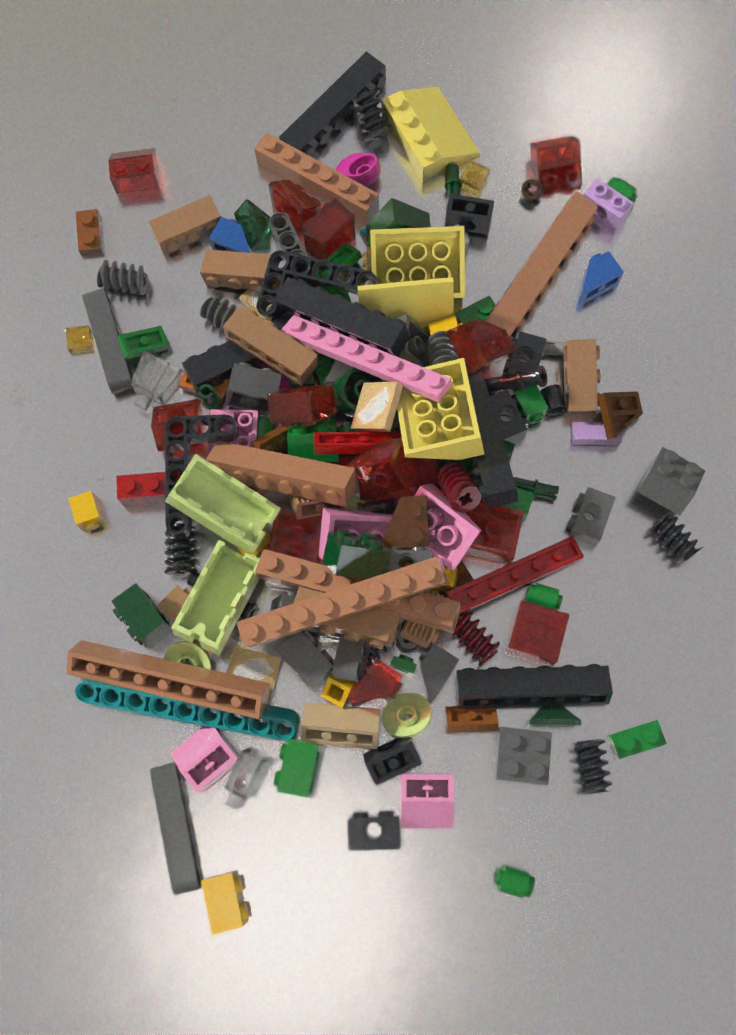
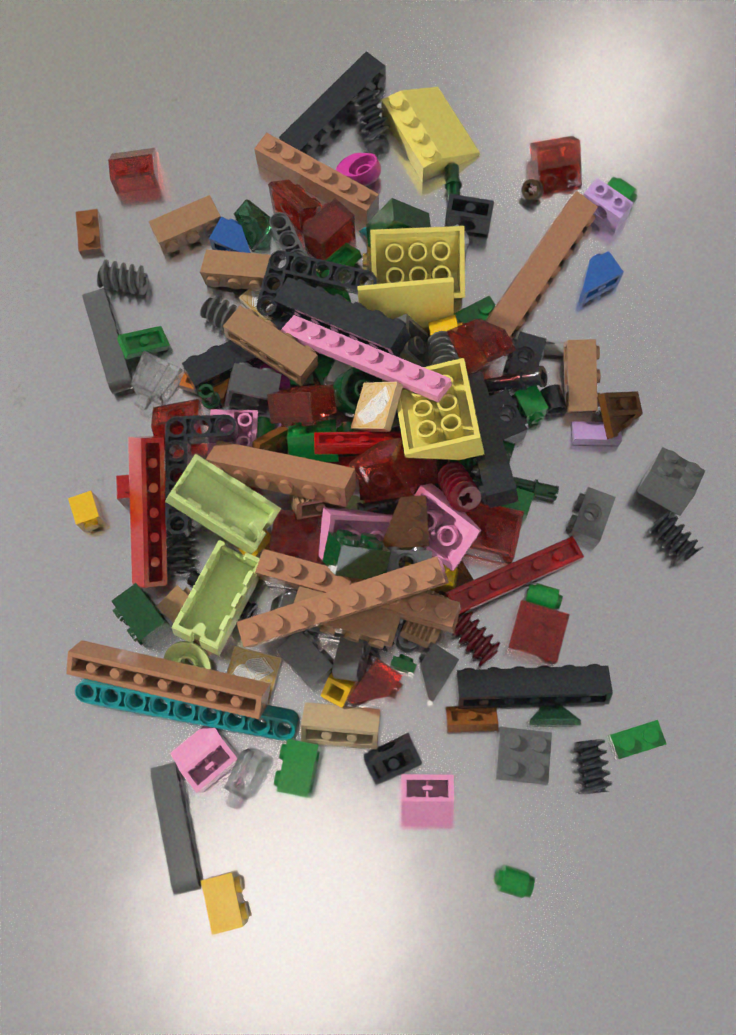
clear yellow plate [66,325,92,353] -> none
black brick [347,811,401,851] -> none
yellowish green dish [382,693,432,738] -> none
clear yellow plate [460,160,490,191] -> none
none -> red brick [128,436,167,588]

